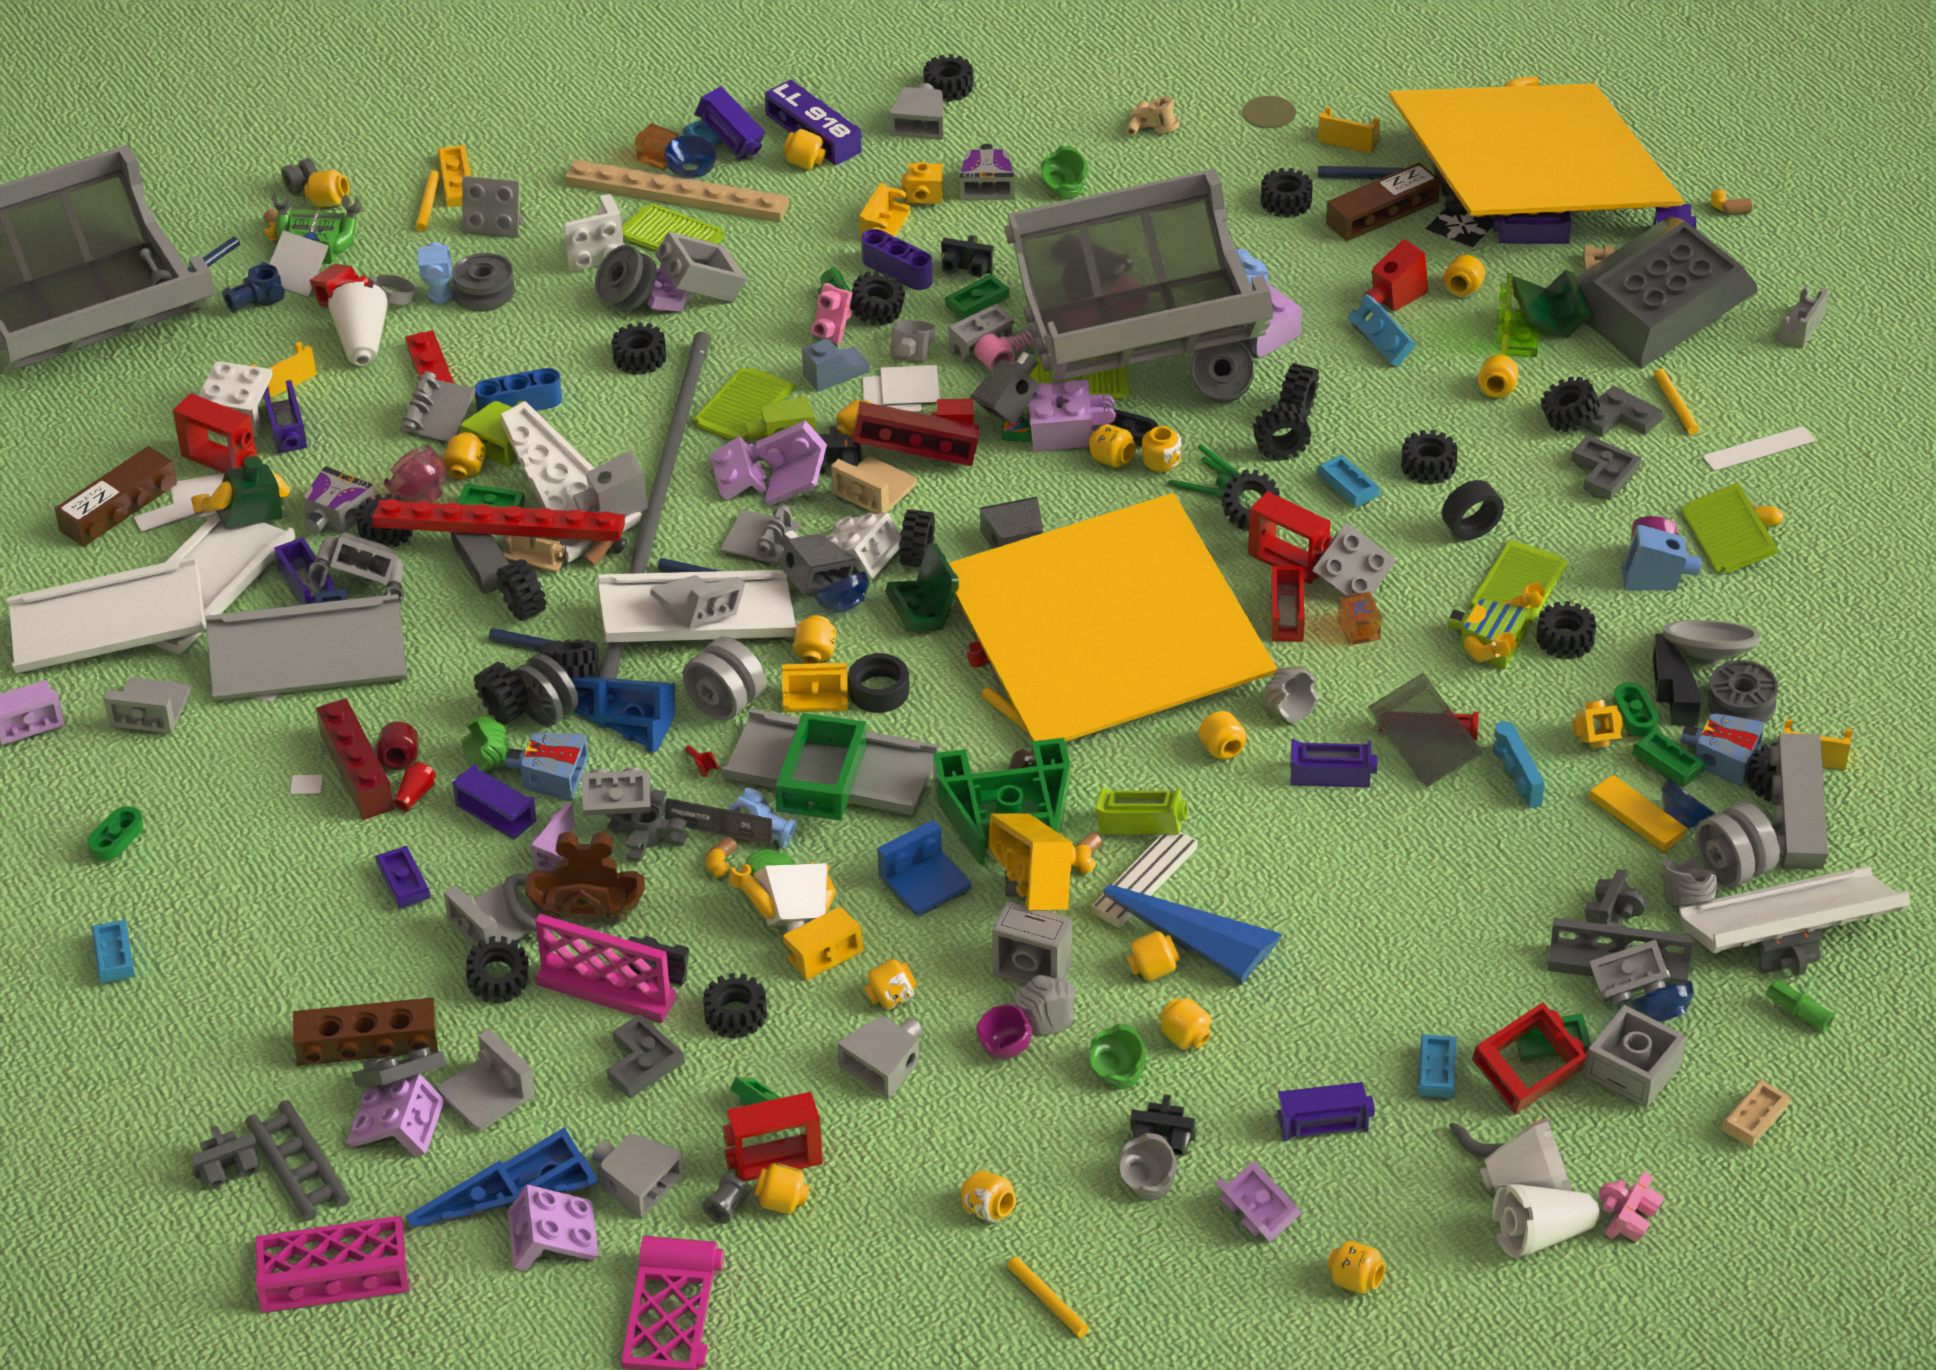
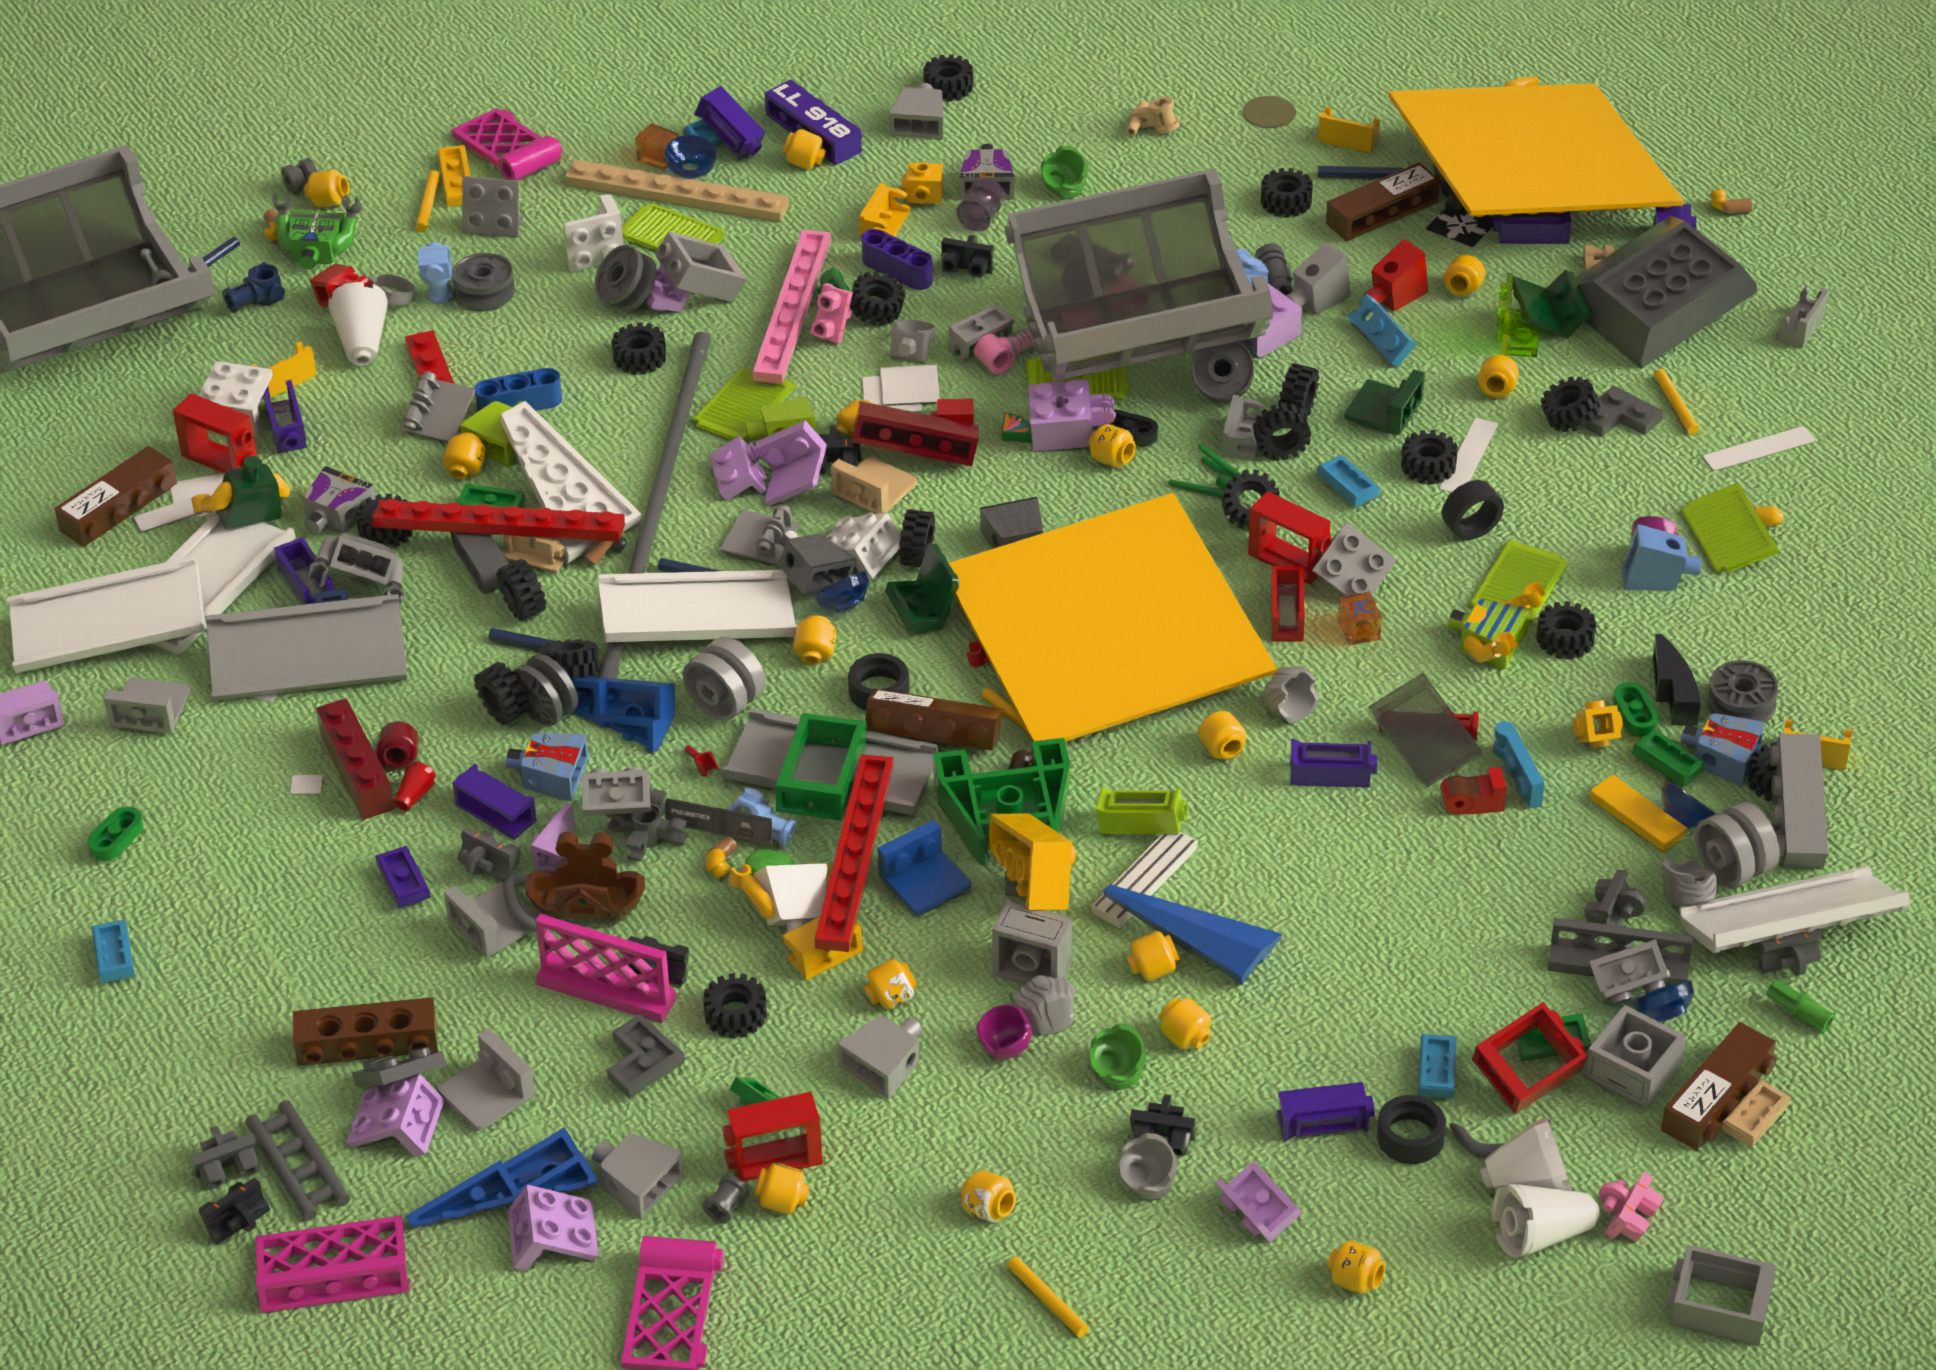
white sticker [270,231,329,297] -> none
clear pink cylinder [384,445,447,503] -> none
bright green hair [462,716,509,773] -> none
black tyre [466,936,529,1004] -> none
light grey torso [573,451,648,515] -> none
light grey bracket [650,575,746,628] -> none
yellow hinge [782,663,848,712] -> none
sand blue arch [802,338,870,392] -> none
green plate [945,274,1009,320] -> none
dark grey torso [970,352,1038,425] -> none
yellow arm [1073,832,1102,875] -> none
yellow head [1142,426,1182,472] -> none
dark grey plate [1571,435,1641,500] -> none
light grey dish [1662,620,1761,665] -> none
none -> black hips [198,1178,271,1245]
none -> dark pink piece [451,108,562,181]
none -> dark grey hips [457,828,521,883]
none -> bright pink plate [753,230,831,384]
none -> red plate [815,754,894,952]
none -> reddish brown brick [865,689,1003,751]
none -> wheel [956,178,1005,231]
none -> light grey hinge [1222,395,1263,461]
none -> dark grey axle [1255,243,1293,296]
none -> light grey torso [1286,242,1351,314]
none -> dark green bracket [1344,370,1425,436]
none -> black tyre [1377,1095,1446,1164]
none -> white sticker [1440,418,1498,492]
none -> red leg [1440,767,1507,815]
none -> reddish brown brick [1661,1022,1777,1151]
none -> light grey window [1666,1245,1777,1346]

